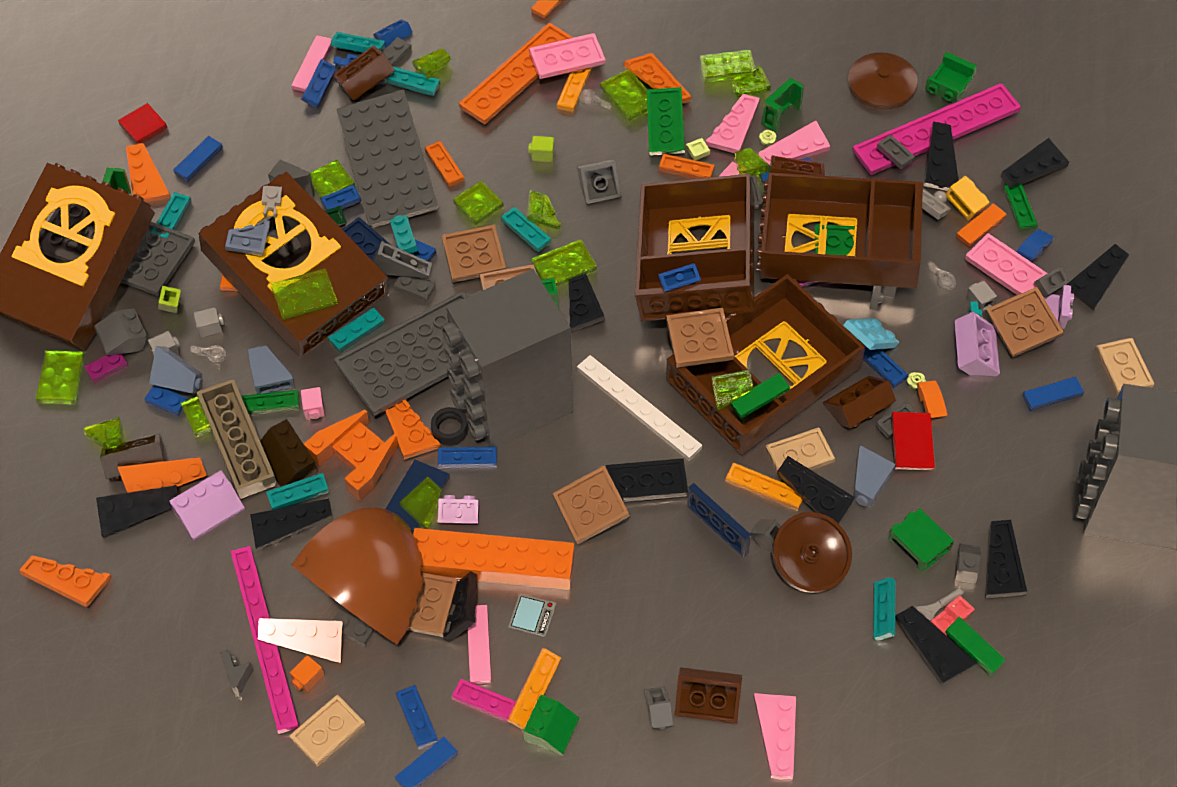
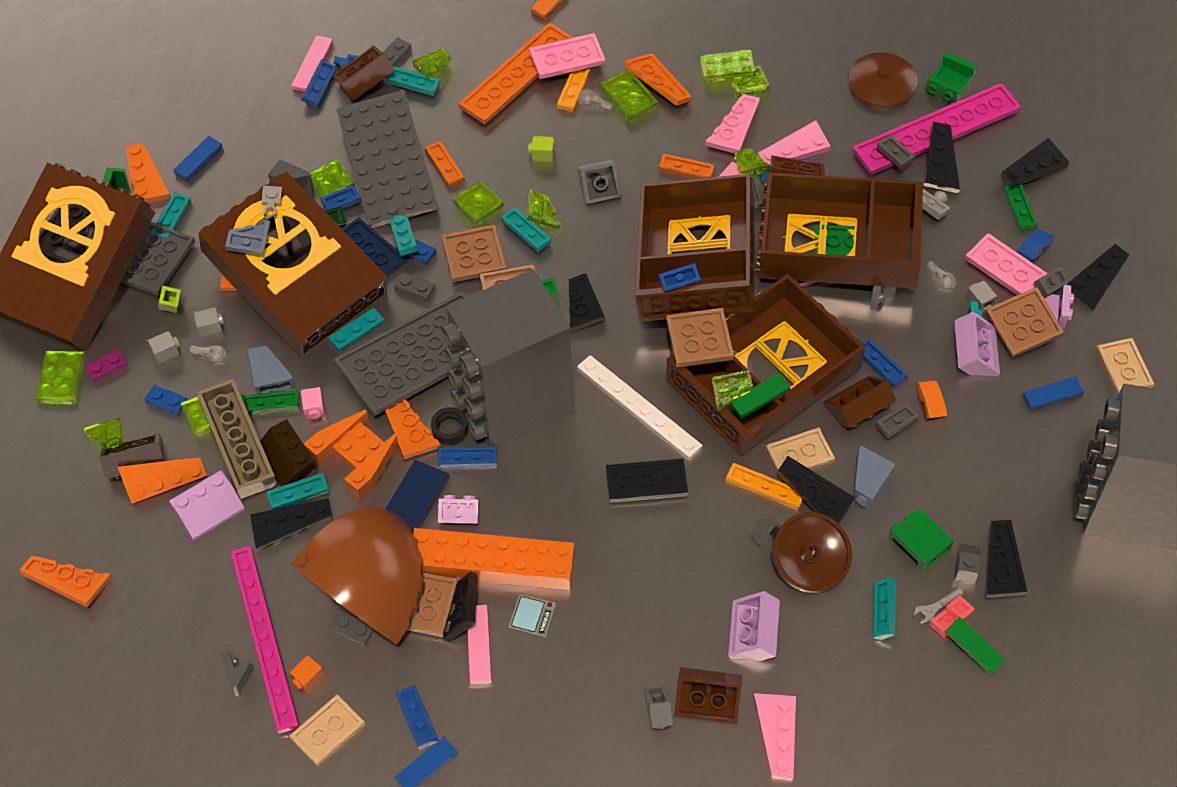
dark grey slope [94,308,147,356] -> none
black wing [96,485,178,537] -> none
red tile [118,103,168,144] -> none
sand blue slope [149,346,203,393] -> none
wing [258,618,343,663] -> none
clear neon green plate [271,268,338,320] -> none
teal plate [331,32,385,52] -> none
dark grey slope [372,241,432,278] -> none
blue slope [373,19,412,48] -> none
clear neon green wing [399,477,442,529] -> none
dark pink tile [452,679,516,722] -> none
light orange tile [507,648,561,730] -> none
green slope [523,694,579,756] -> none
clear neon green plate [531,239,597,286] -> none
medium nougat plate [552,465,631,544] -> none
green plate [647,87,685,156] -> none
yellowish green plate [686,138,710,160] -> none
dark blue tile [687,483,751,557] -> none
yellowish green plate [759,130,777,146] -> none
green panel [761,77,804,133] -> none
medium azure plate [843,318,899,350] -> none
red tile [891,412,935,470] -> none
black wing [895,606,977,686] -> none
yellowish green plate [907,372,926,390] -> none
yellow brick [945,176,990,221] -> none
orange tile [956,204,1007,247] -> none
none -> lavender slope [728,591,780,661]

